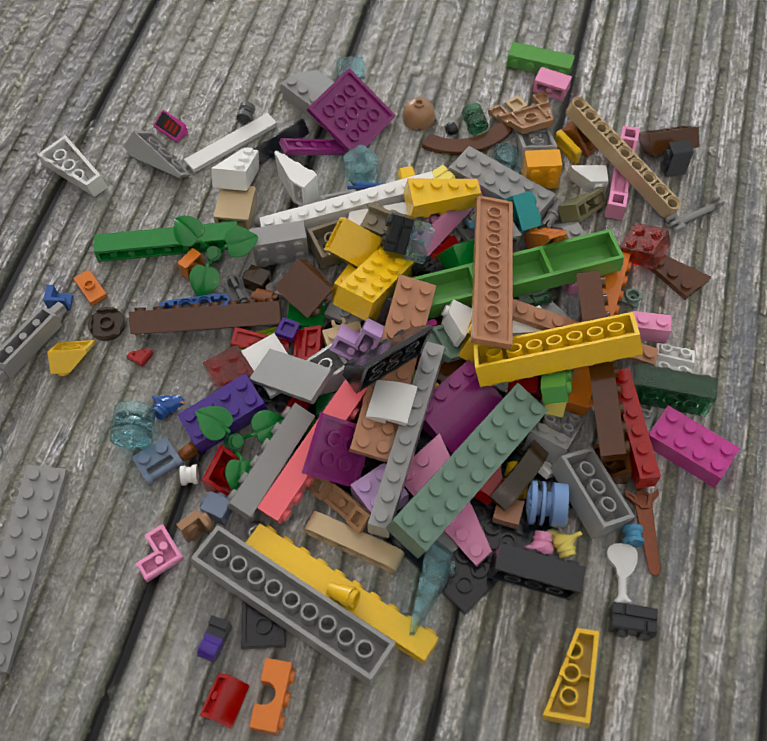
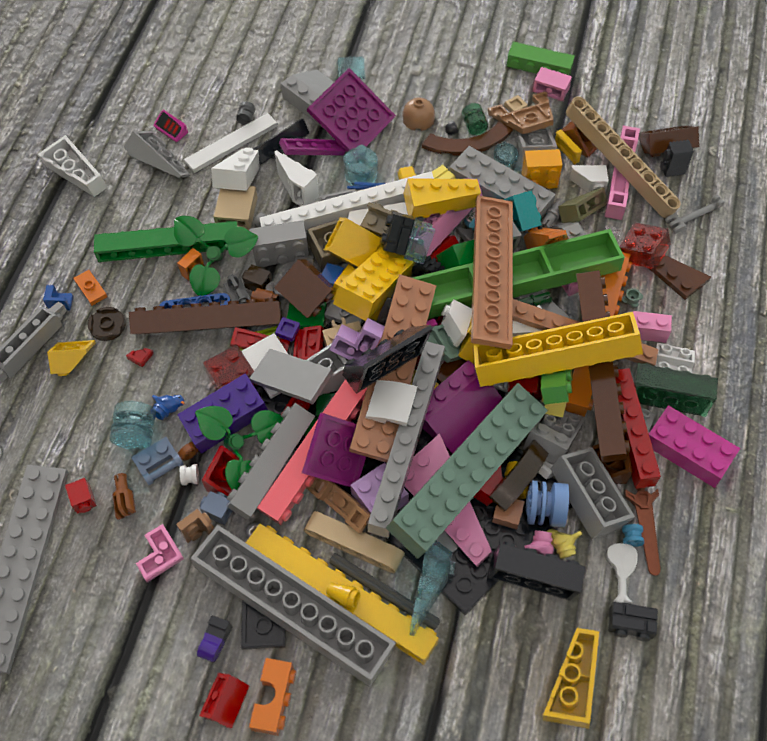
none -> red brick [65,477,97,514]
none -> dark orange arm [113,473,136,520]
none -> blue panel [322,263,344,286]
none -> dark grey axle [329,553,440,630]

